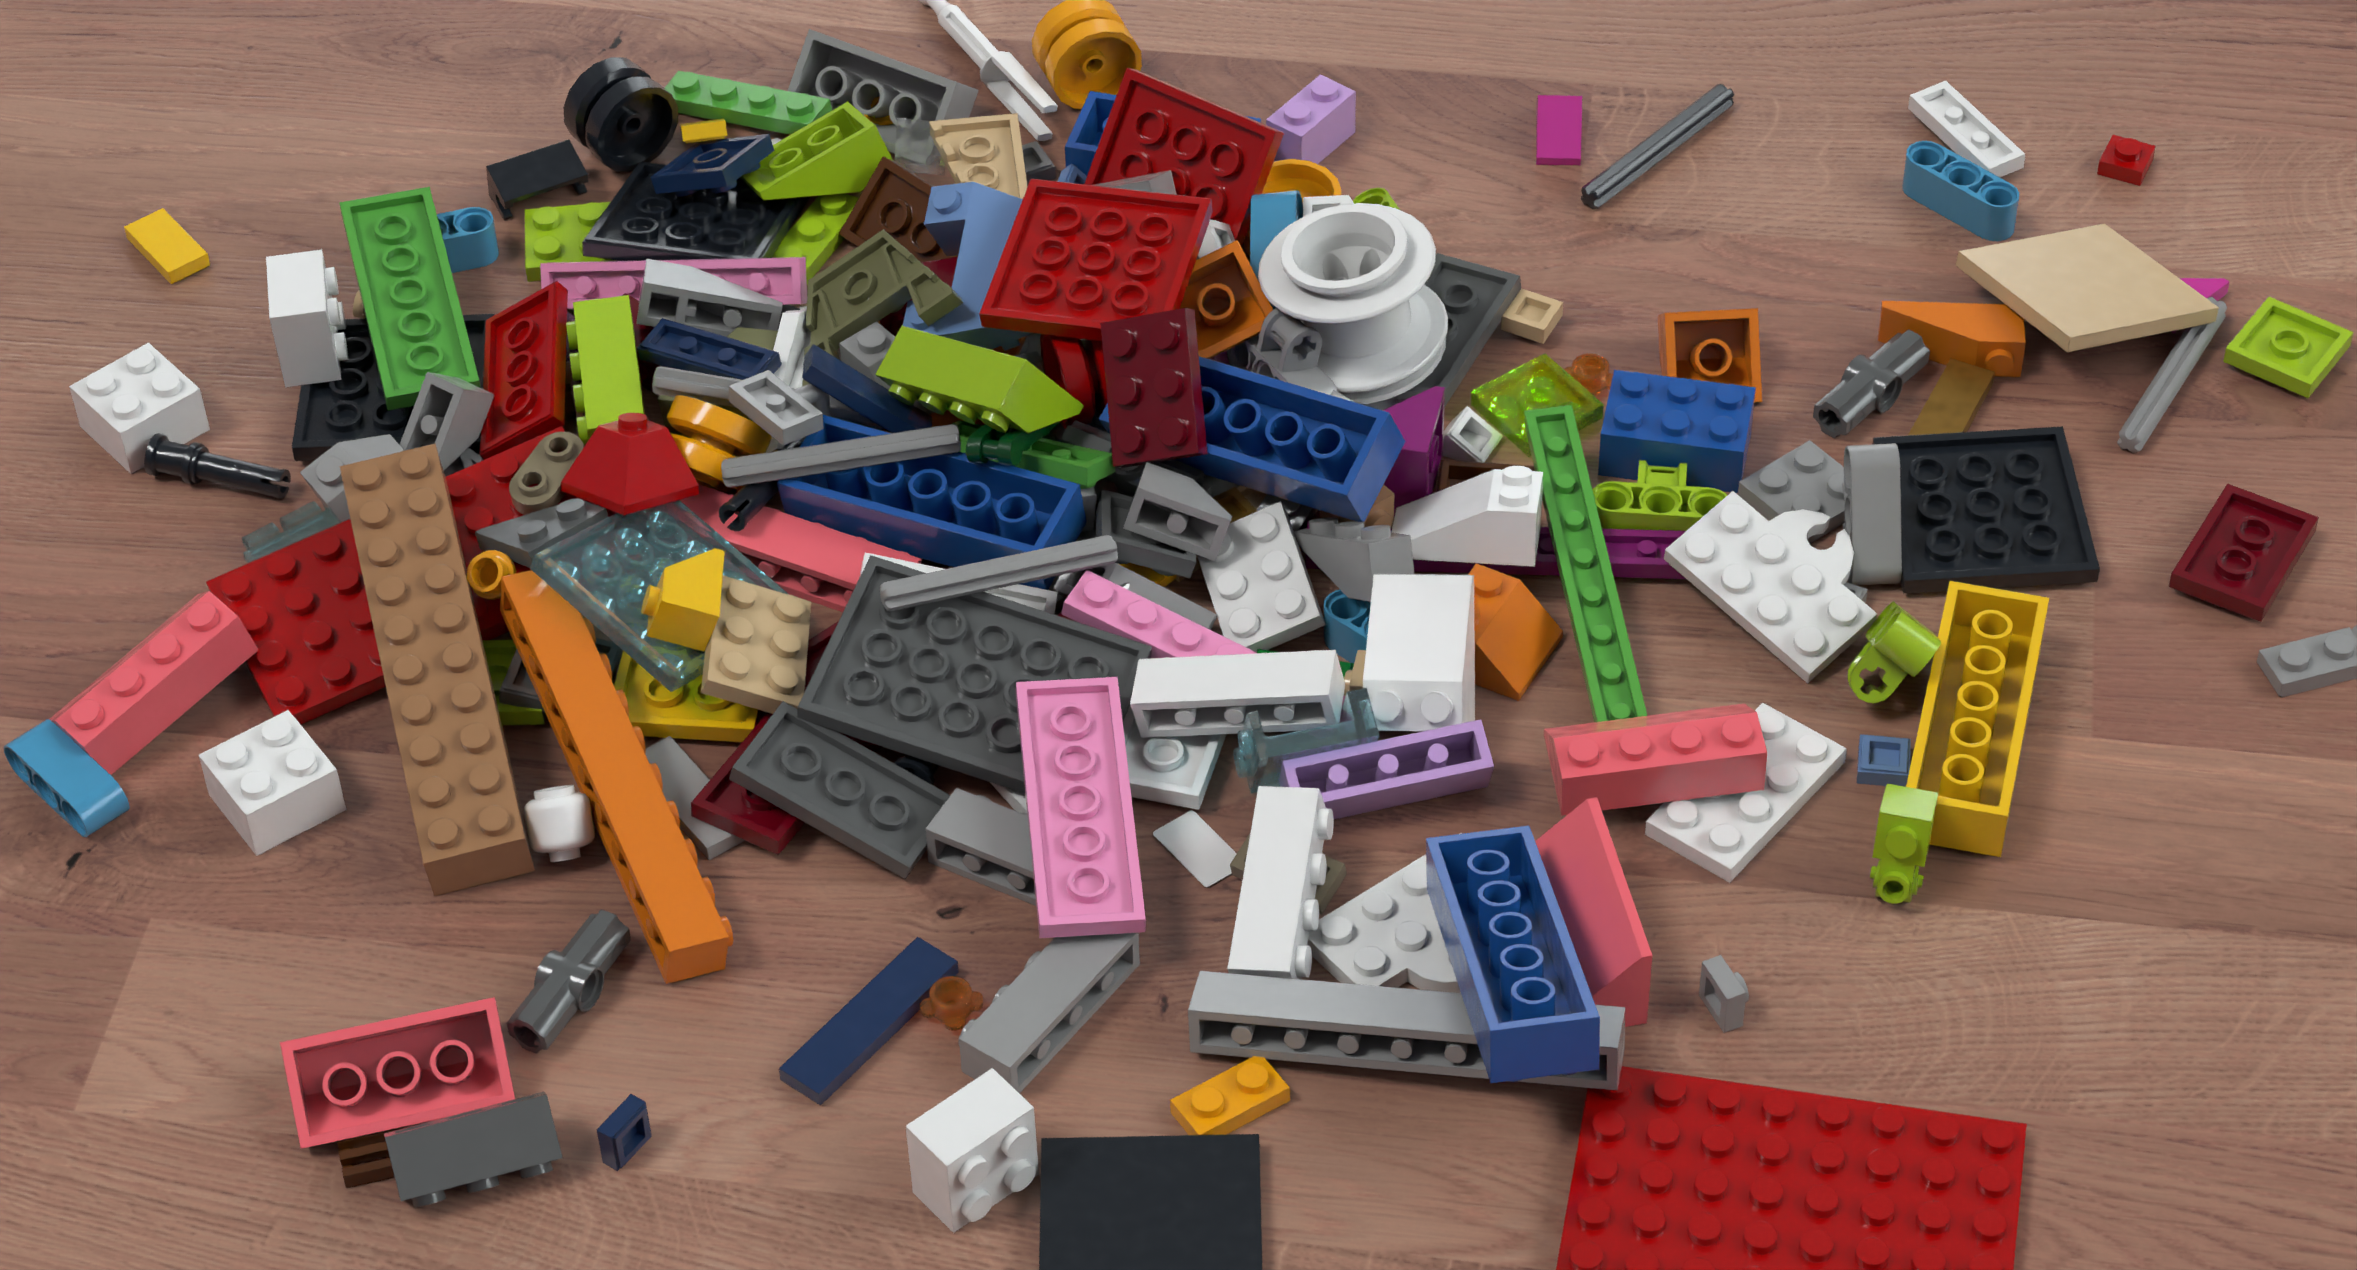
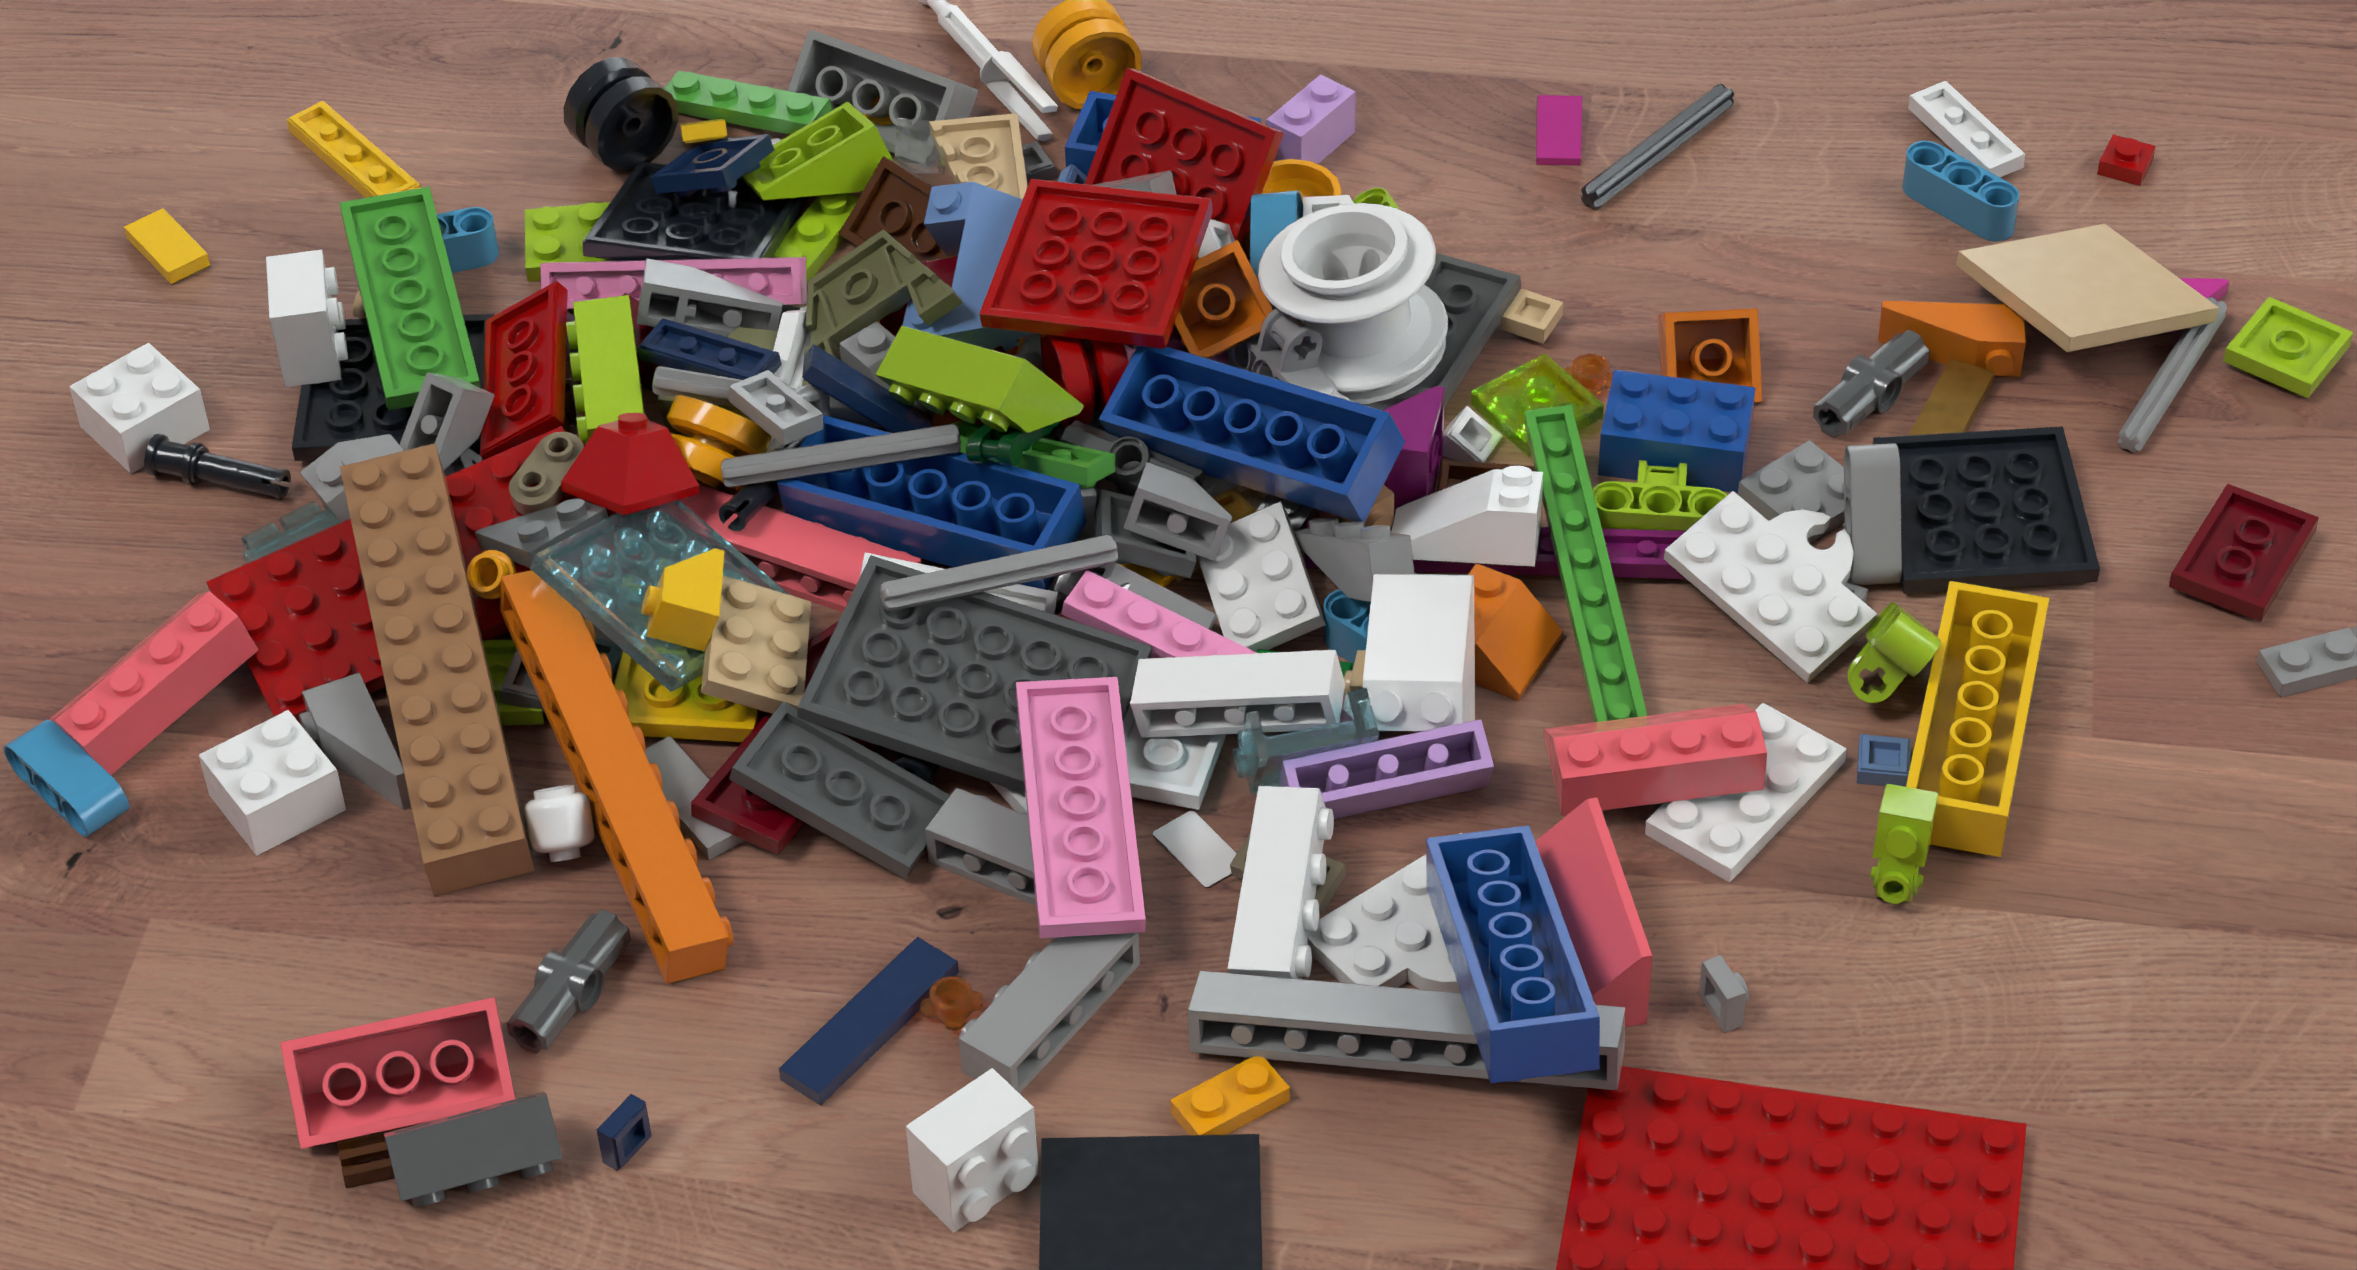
black hinge [486,139,588,220] -> none
dark red plate [1100,308,1208,468] -> none
none -> yellow tile [286,101,421,198]
none -> light grey slope [299,673,411,810]

